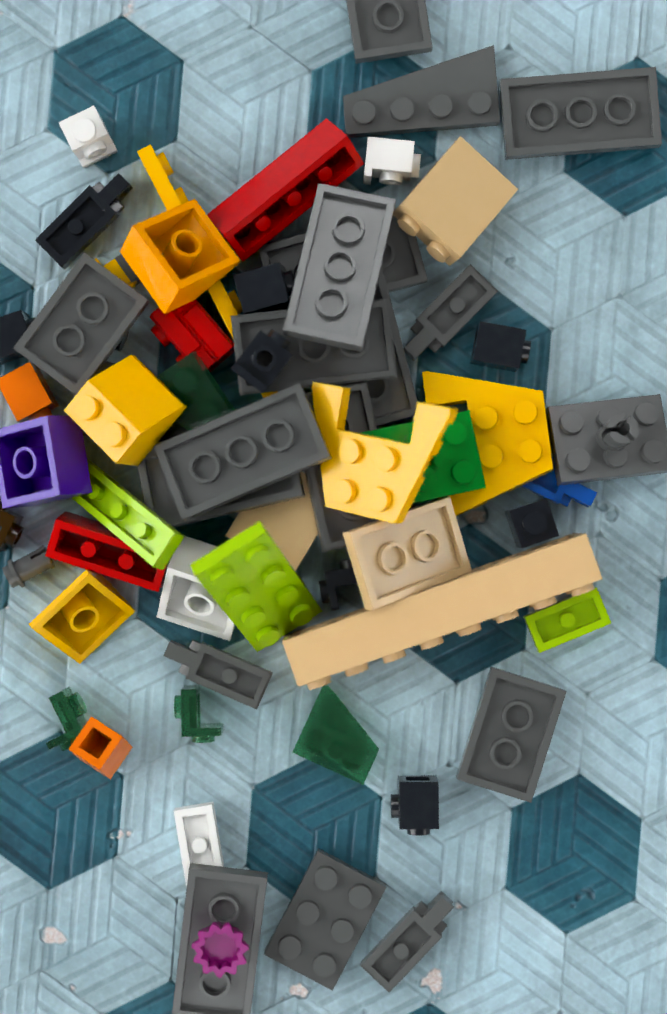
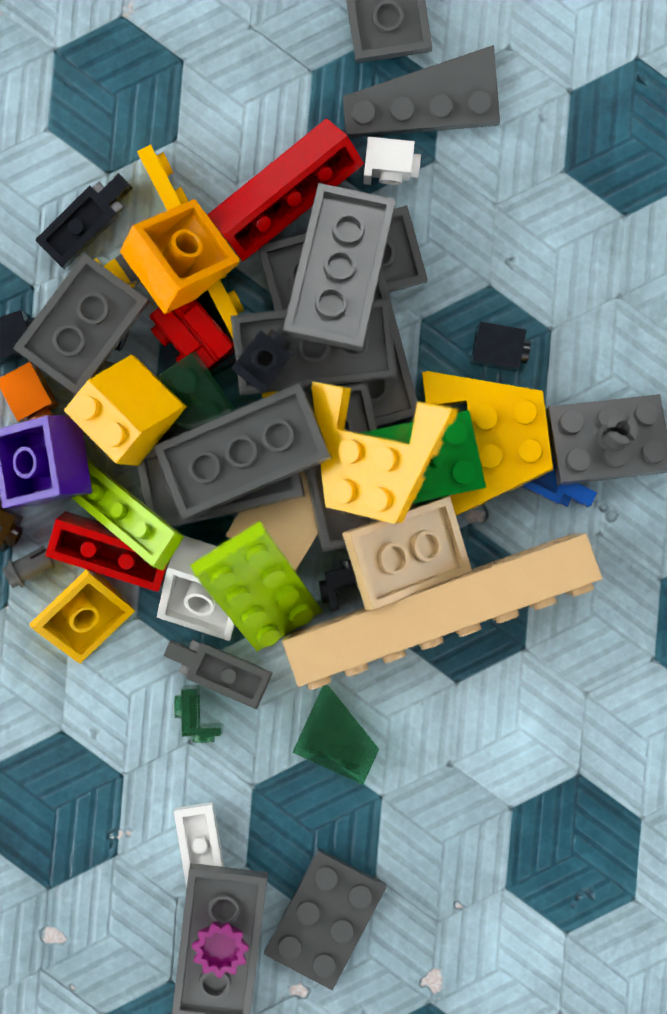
clear green bracket [46,687,87,751] -> none
white brick [59,105,118,168] -> none
orange brick [68,716,133,780] -> none
black brick [233,262,295,314] -> none
dark grey hinge [360,891,454,992] -> none
black brick [391,775,439,836] -> none
tan brick [393,136,518,266] -> none
dark grey hinge [404,264,498,361] -> none
dark grey plate [456,666,567,803] -> none
dark grey plate [499,67,662,160] -> none
black brick [504,498,559,548] -> none
lime plate [523,587,611,653] -> none

